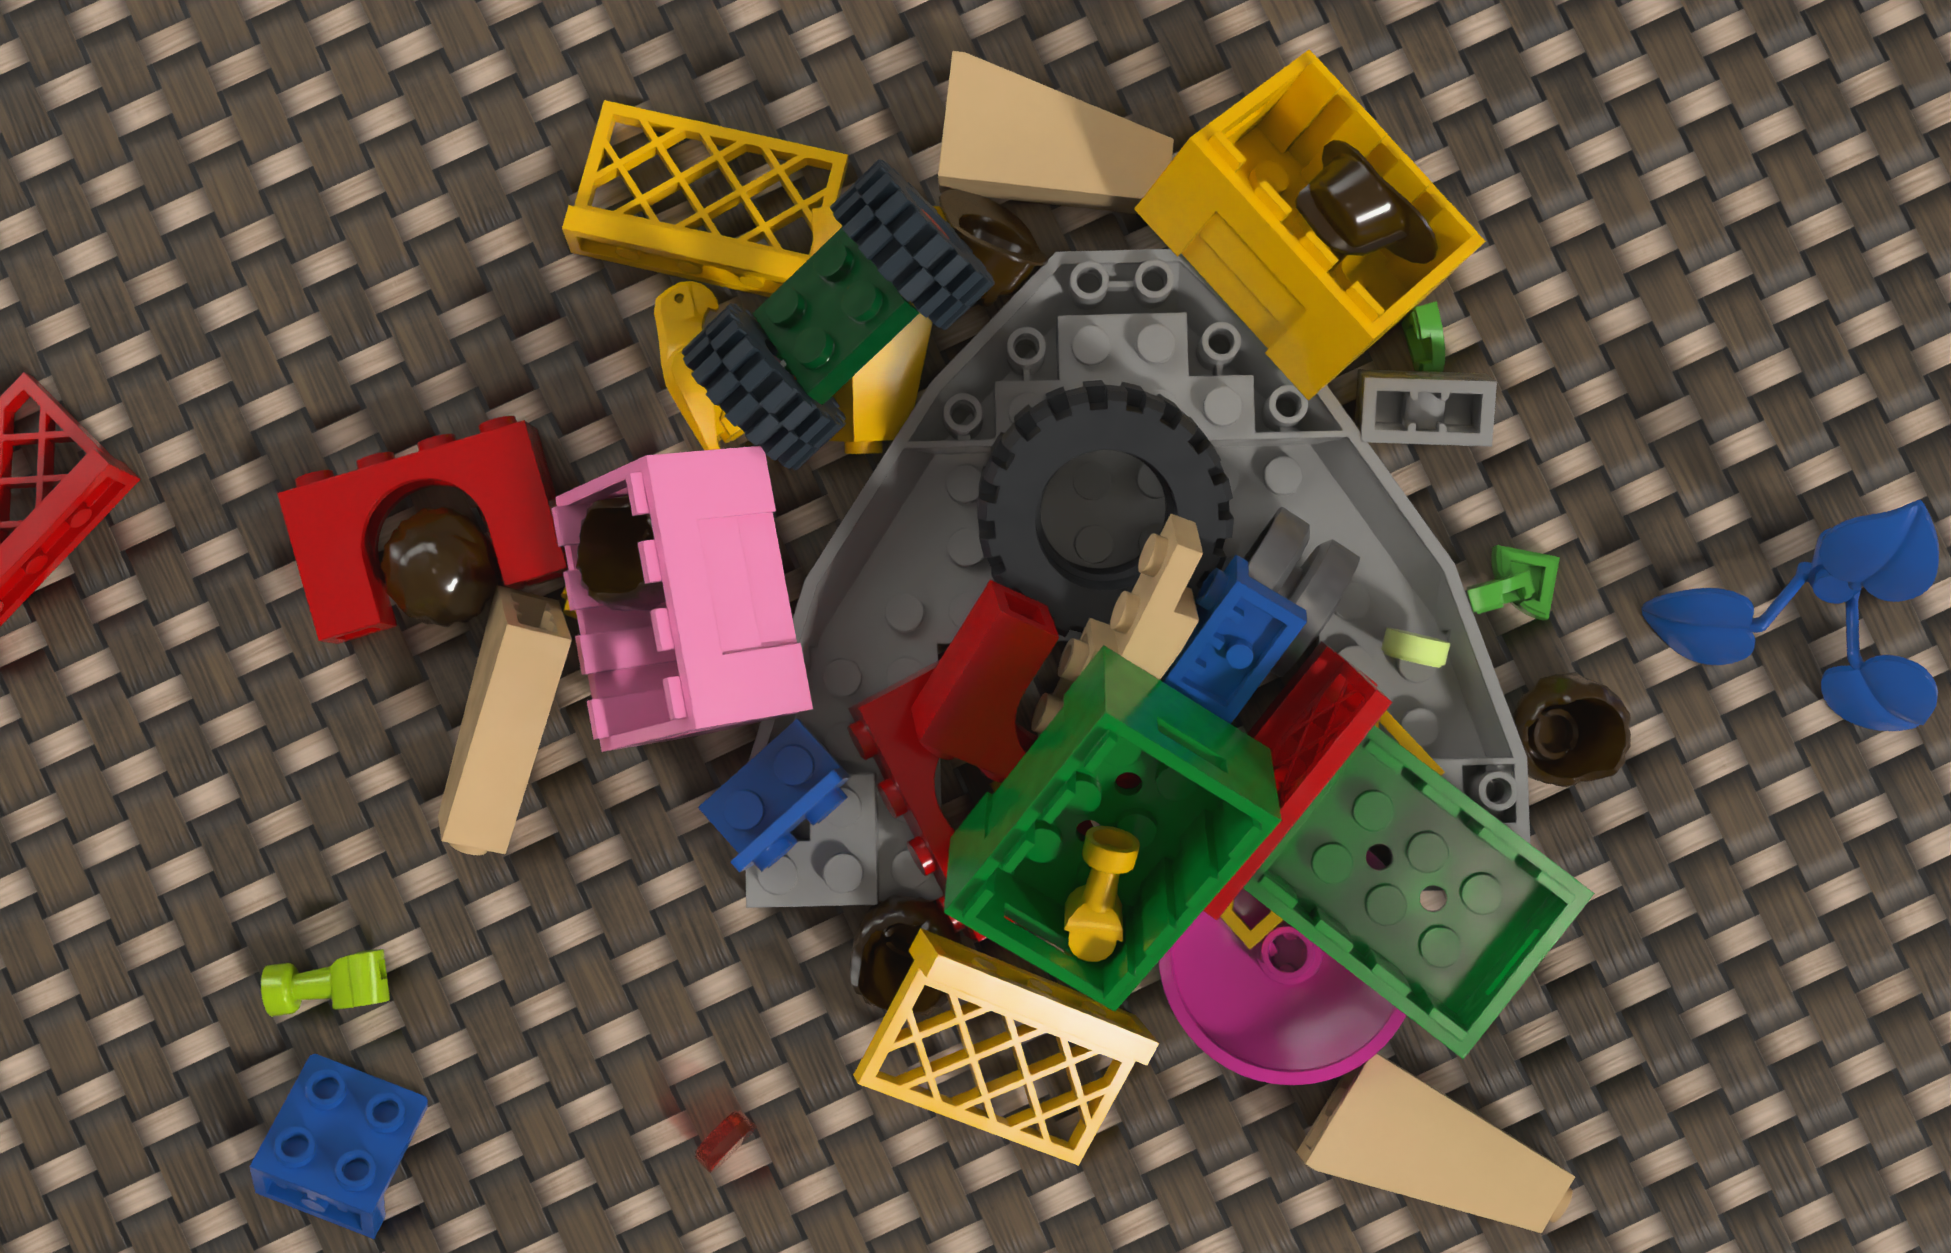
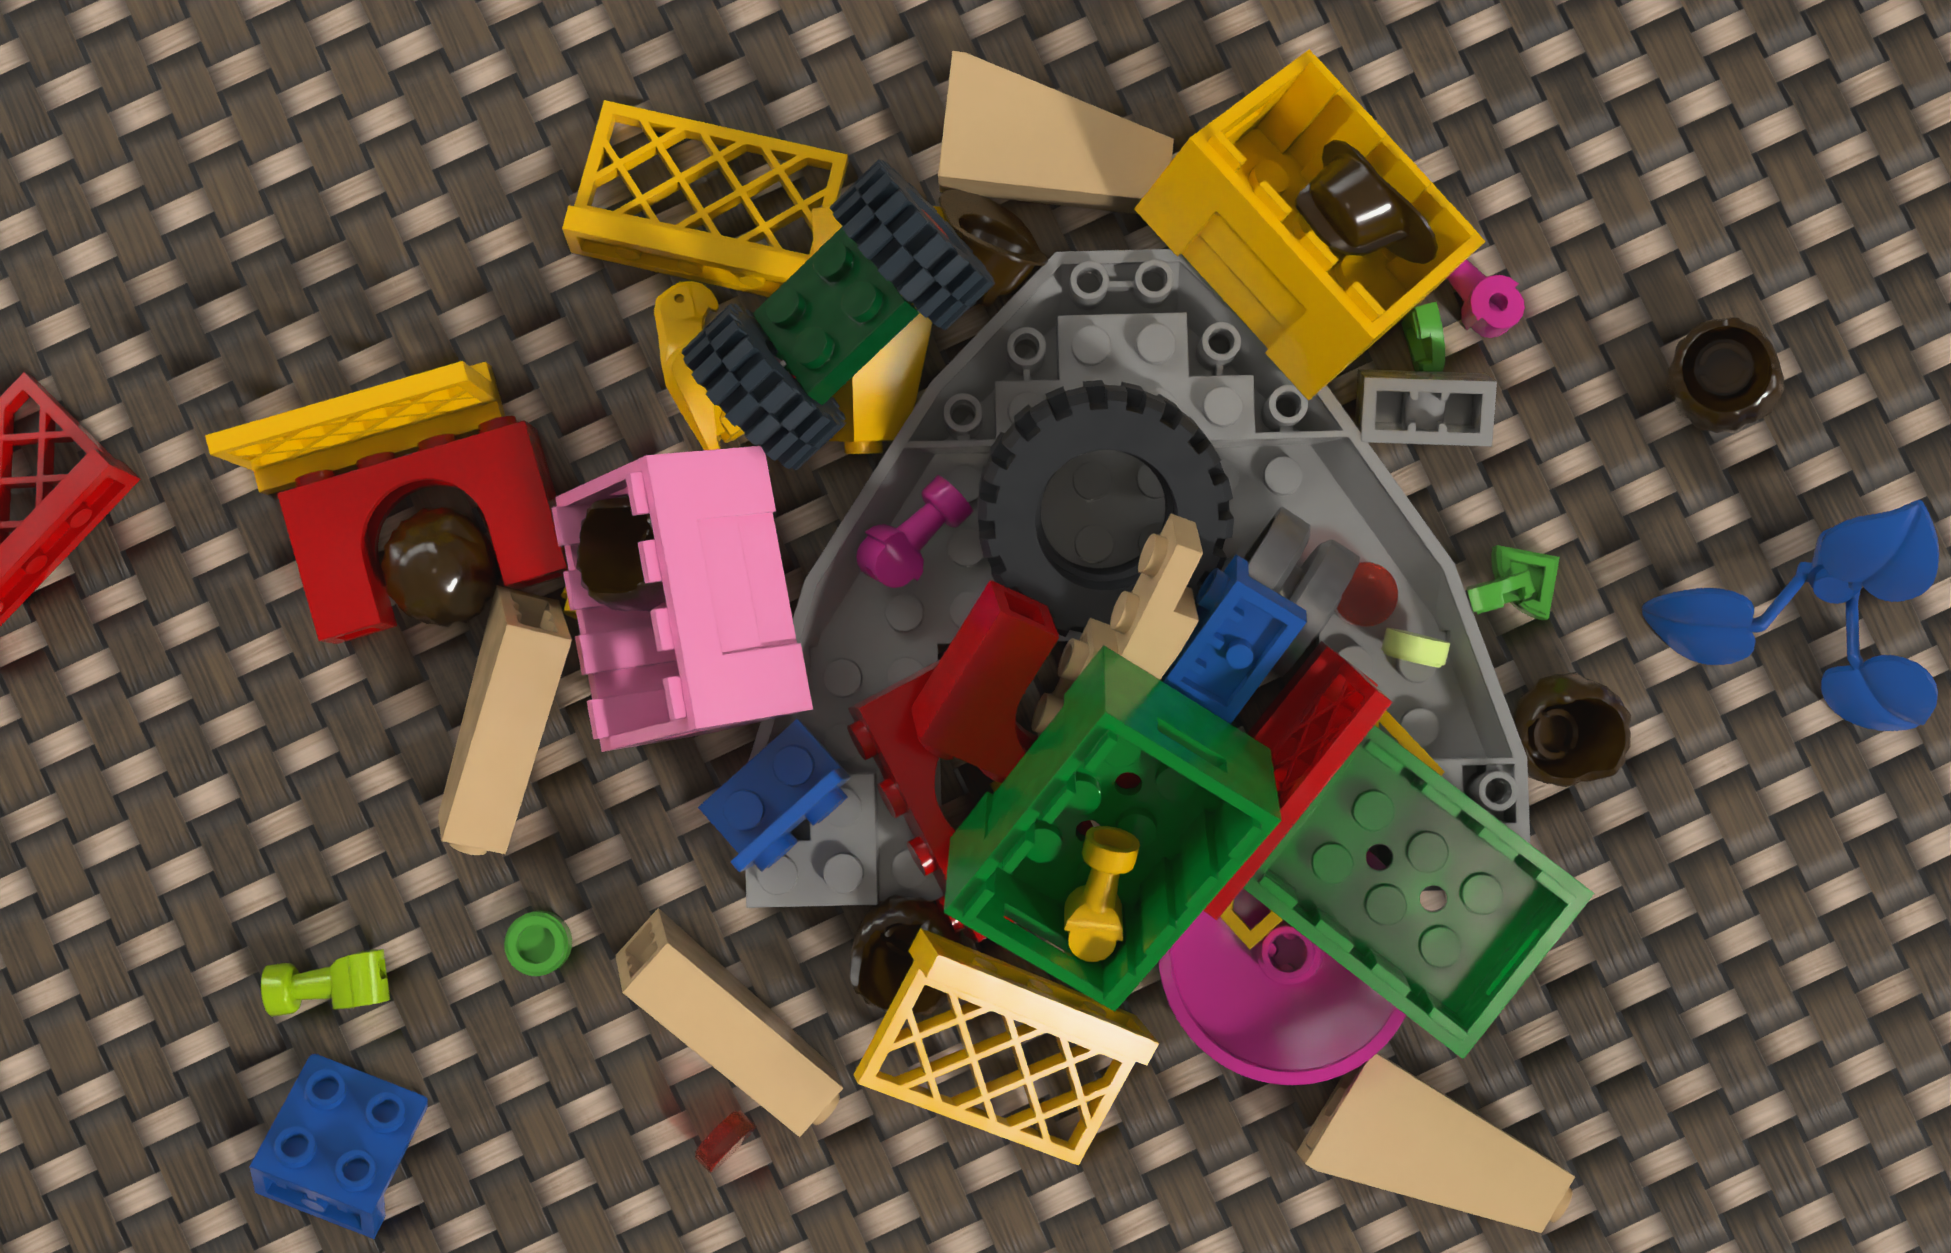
none -> yellow fence [205,361,505,495]
none -> bright green tile [504,910,572,976]
none -> tan slope [615,908,843,1137]
none -> dark pink leg [856,475,973,588]
none -> clear red tile [1335,562,1398,627]
none -> dark pink leg [1447,260,1525,338]
none -> dark brown hair [1667,317,1785,433]

